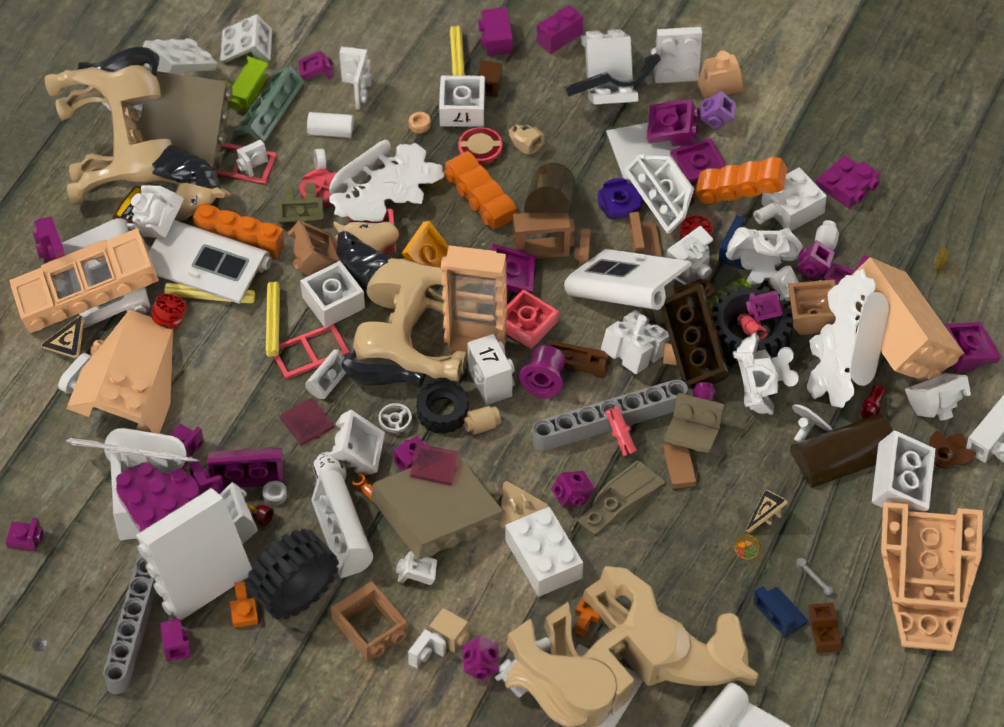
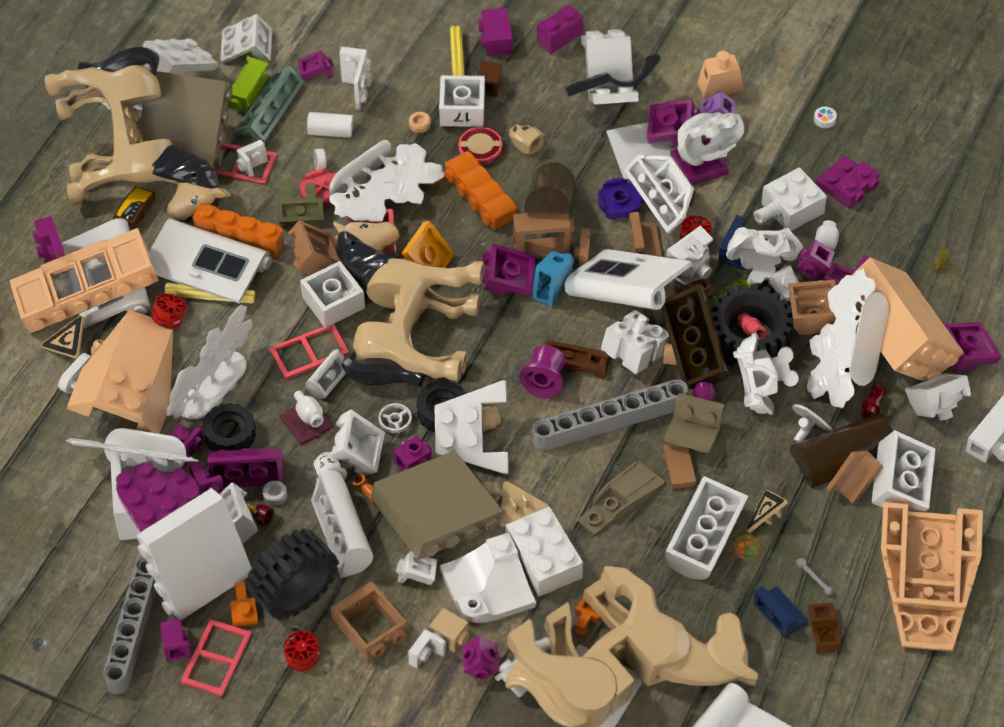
magenta bracket [6,517,44,551] -> none
white brick [127,185,184,238] -> none
light yellow axle [266,282,280,357] -> none
clear pink piece [410,443,458,486] -> none
light nougat window [441,246,507,355] -> none
white brick [467,334,515,406] -> none
coral brick [507,290,559,349] -> none
magenta brick [551,471,595,507] -> none
coral pin [605,406,637,456] -> none
white bracket [651,27,702,83] -> none
orange brick [695,157,788,204] -> none
magenta bracket [746,290,783,322] -> none
reddish brown plate [929,431,976,468] -> none
none -> white plant [166,305,253,420]
none -> coral window [181,619,252,696]
none -> black tyre [202,403,256,452]
none -> red wheel [283,631,320,671]
none -> white plant [293,390,324,427]
none -> white wing [435,380,509,475]
none -> white slope [440,532,536,623]
none -> dark azure torso [532,251,574,308]
none -> white brick [665,476,748,580]
none -> white piece [677,112,744,166]
none -> white tile [814,107,837,128]
none -> medium nougat panel [826,450,883,504]

